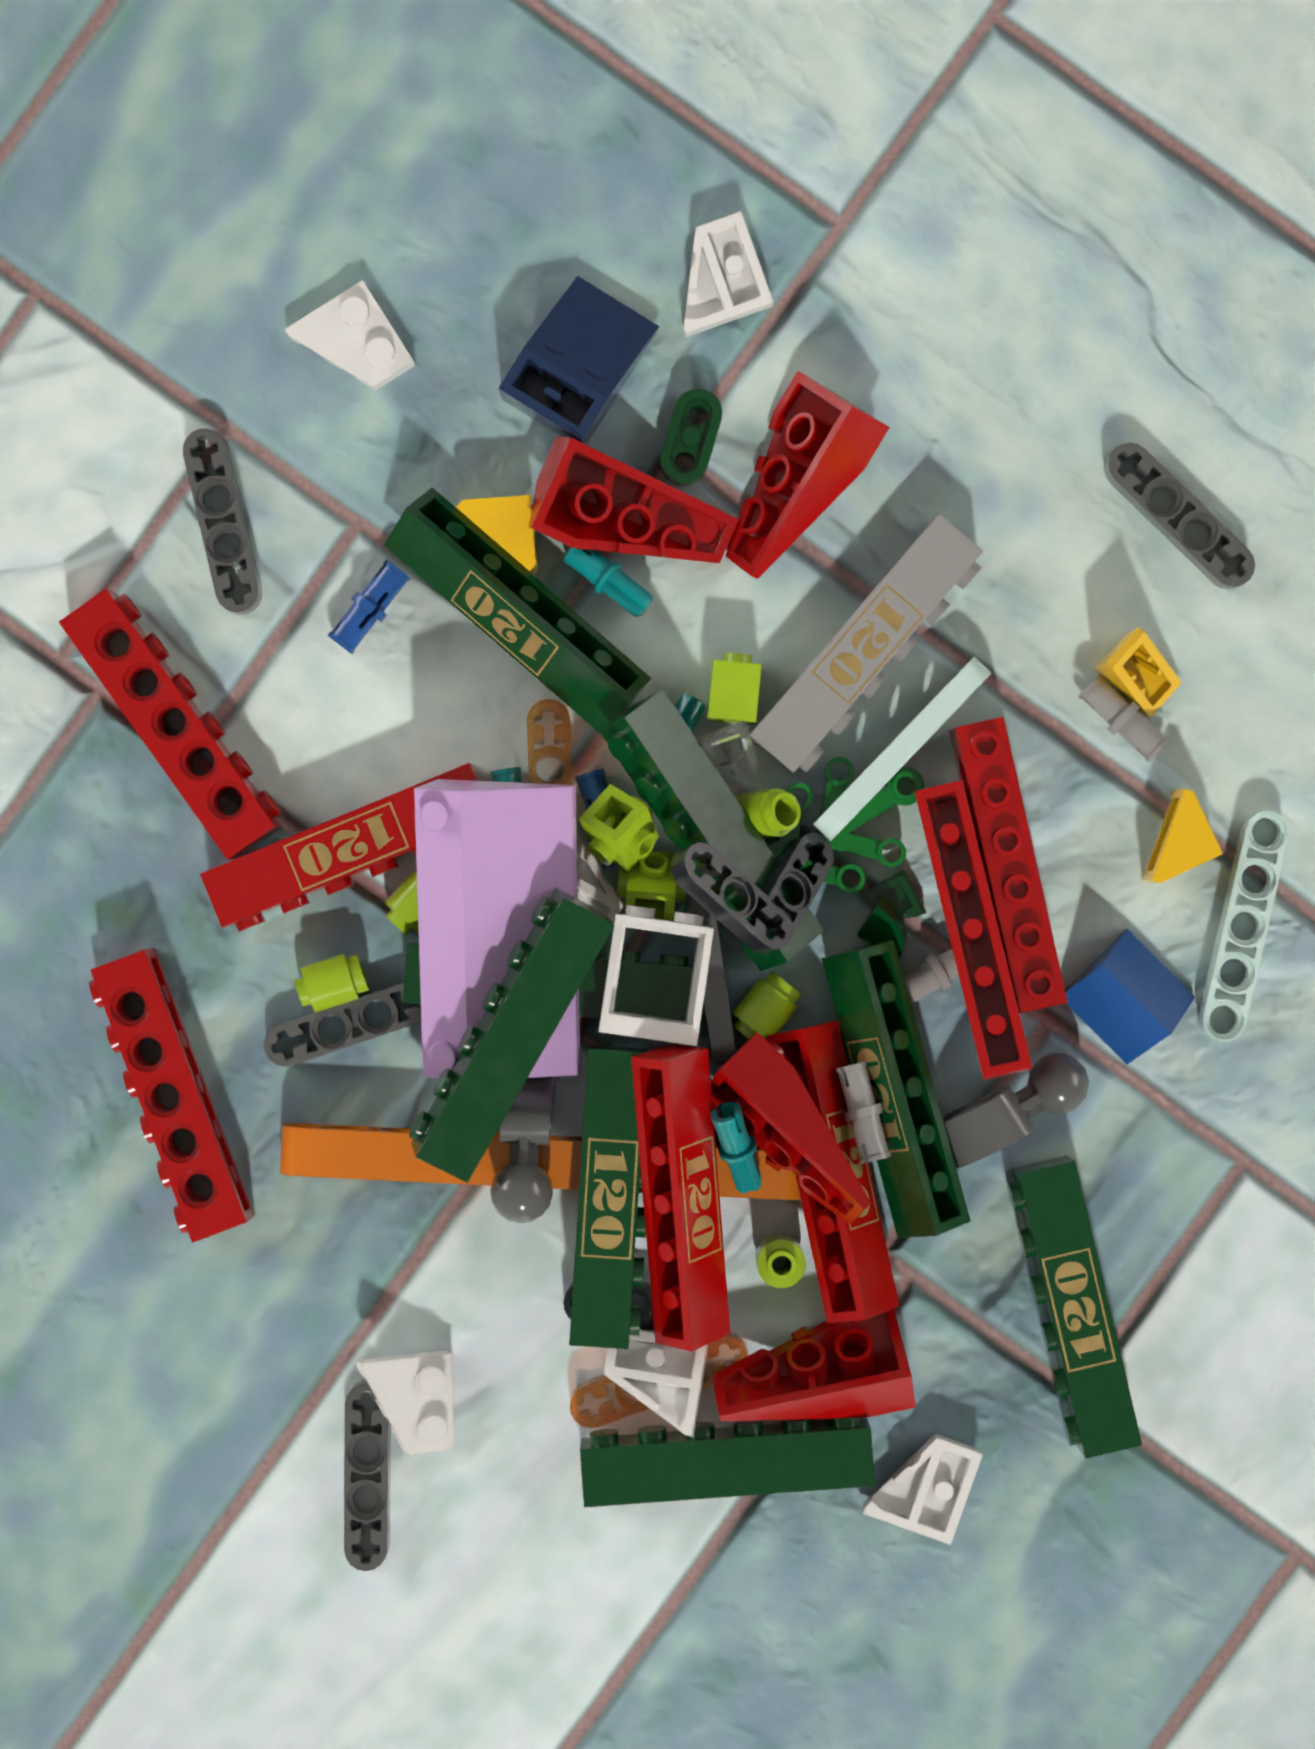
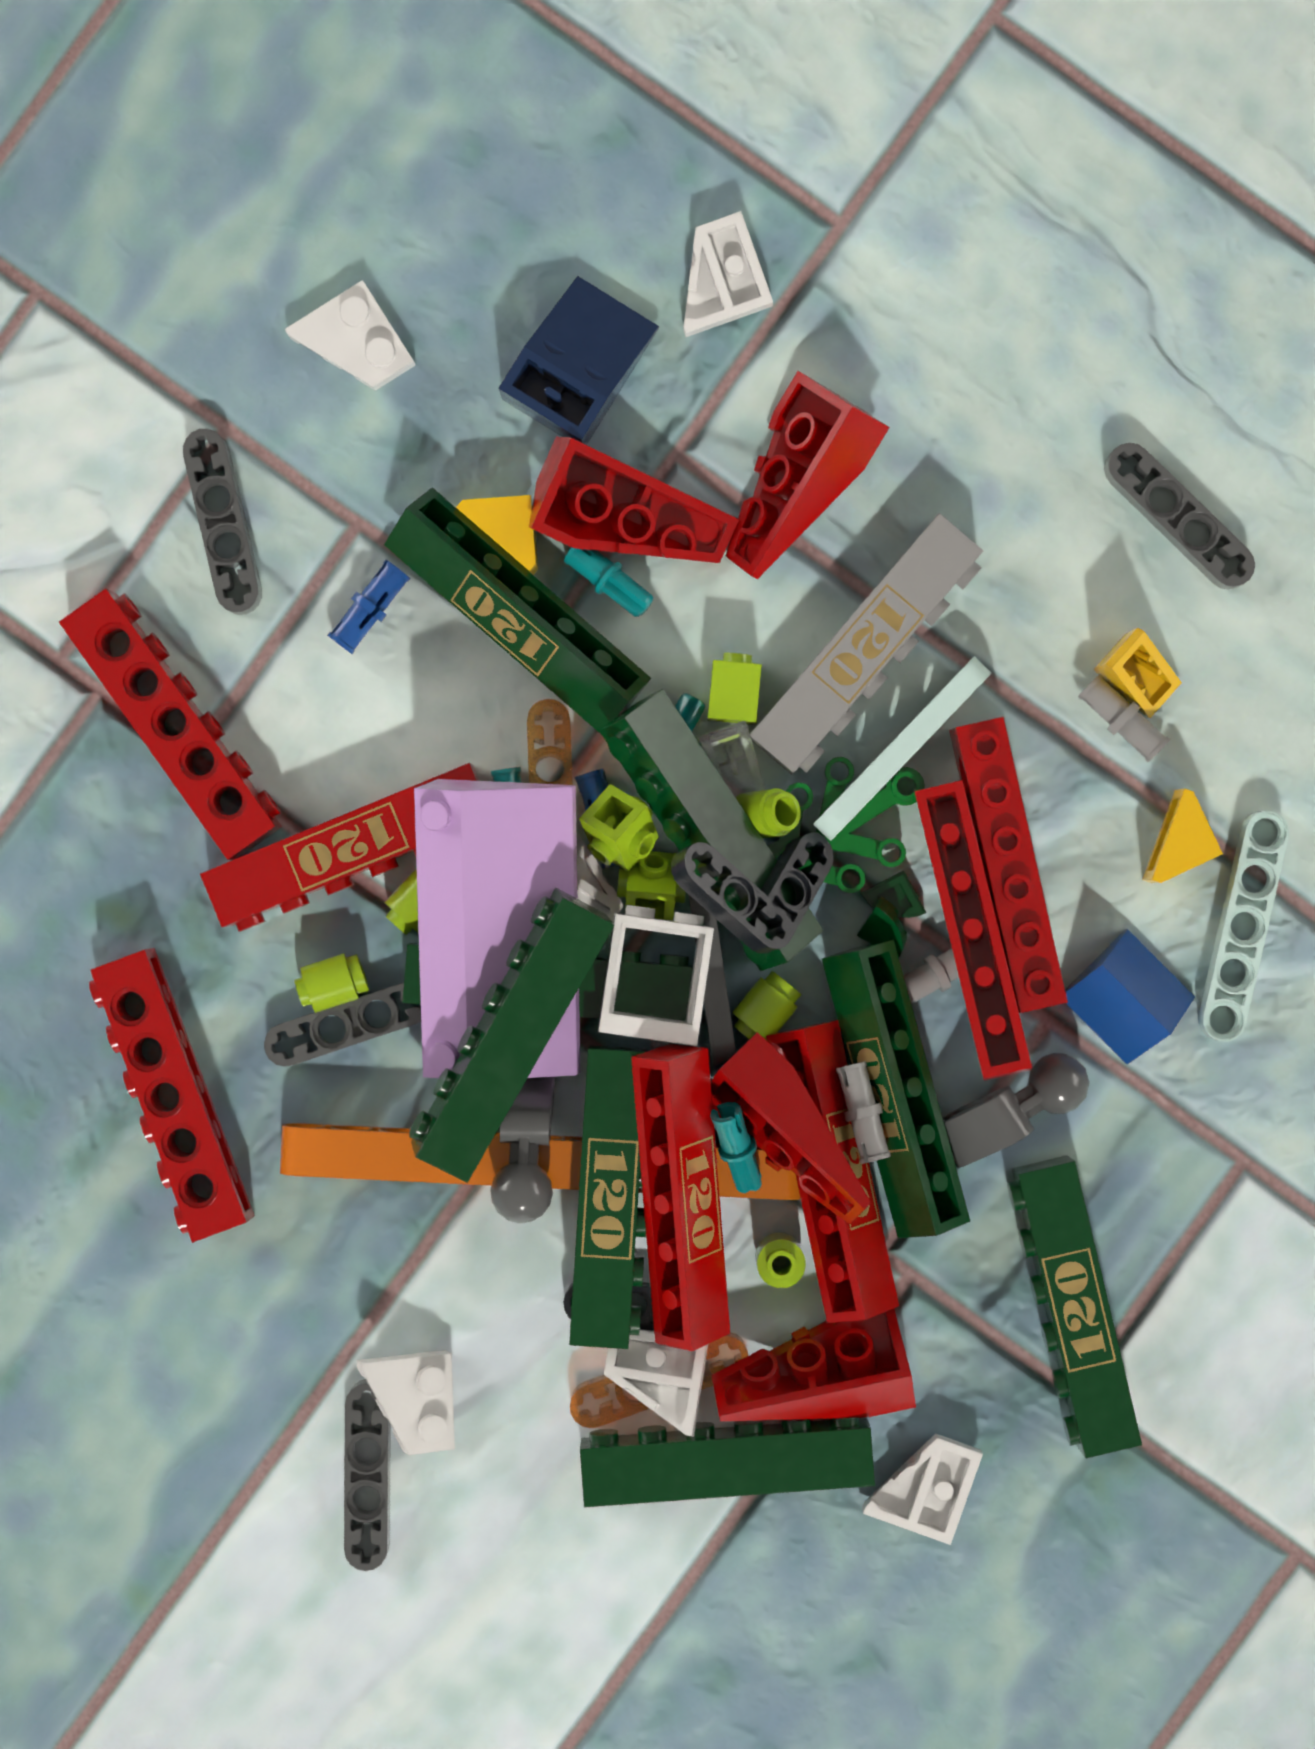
dark green plate [660,389,722,486] -> none

